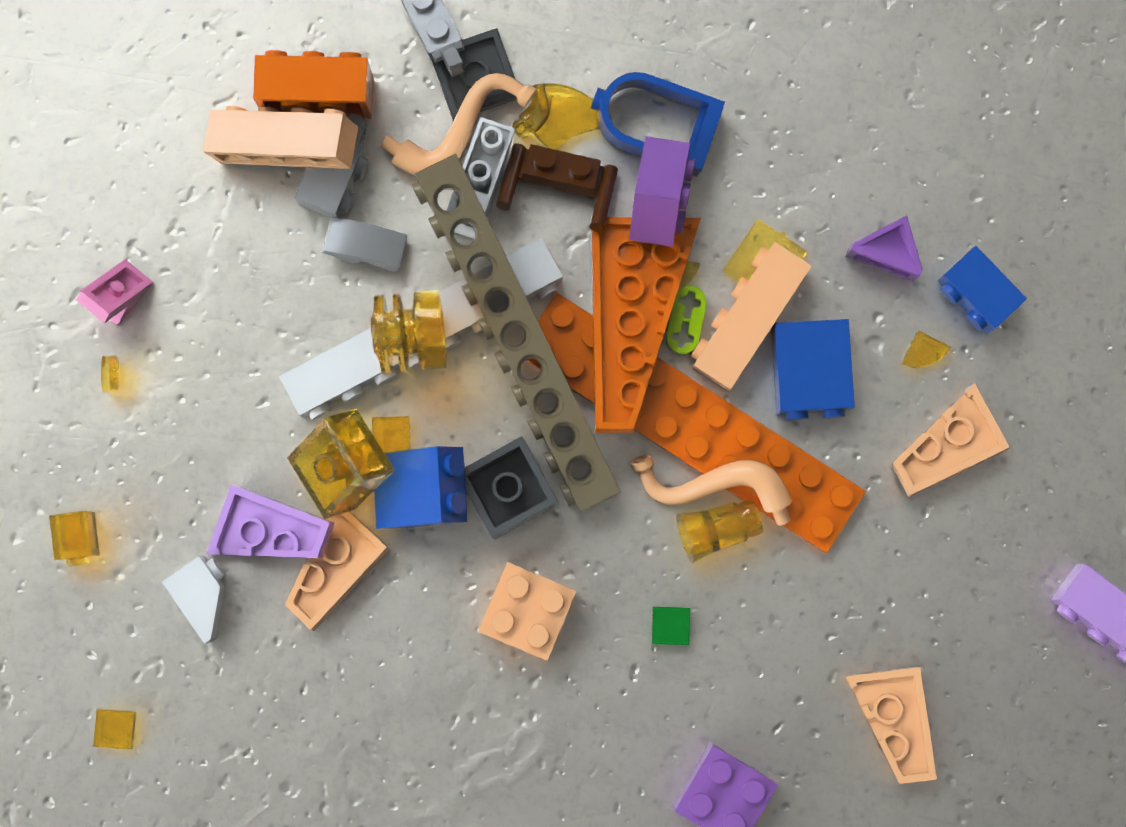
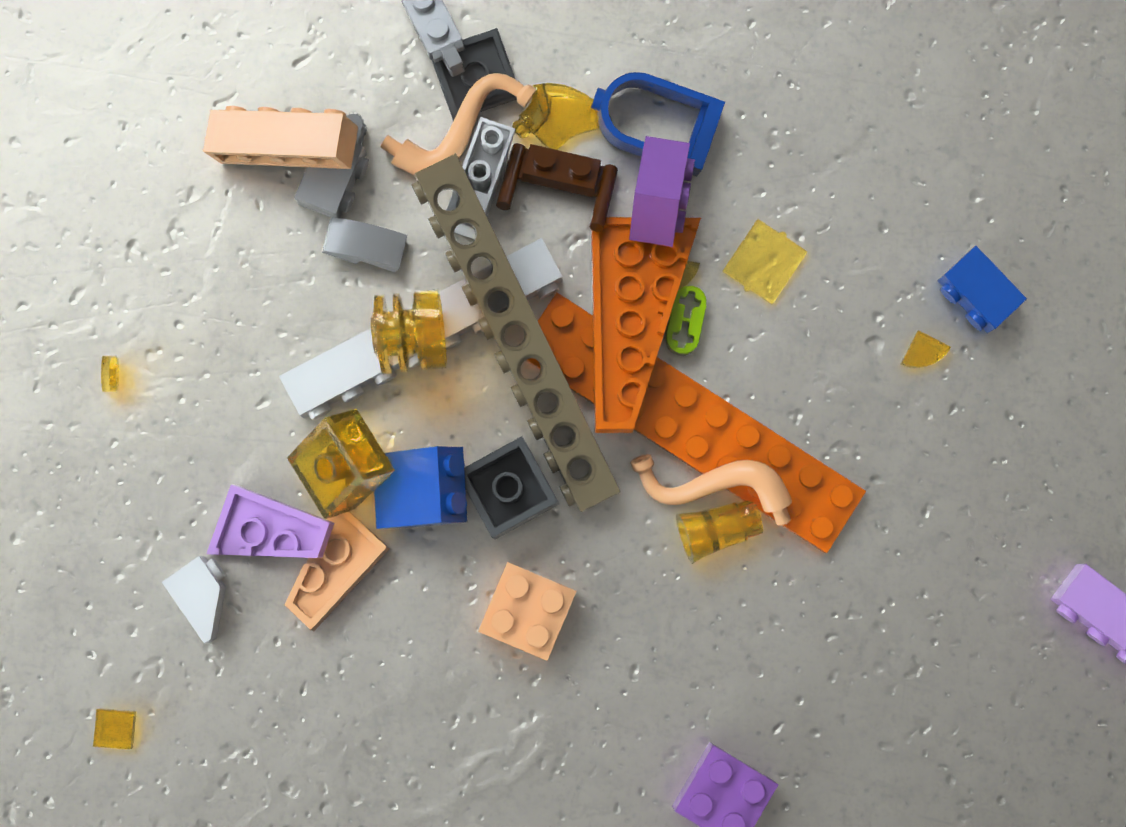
clear yellow brick [49,510,100,567] -> none
bright pink slope [76,259,153,325] -> none
orange brick [253,50,374,119] -> none
clear yellow tile [372,416,411,454] -> none
green tile [651,607,690,645] -> none
light nougat brick [691,242,812,392] -> none
blue brick [771,319,855,421] -> none
light nougat wing [845,666,937,784] -> none
medium lavender slope [846,215,923,282] -> none
light nougat wing [892,383,1010,498] -> none

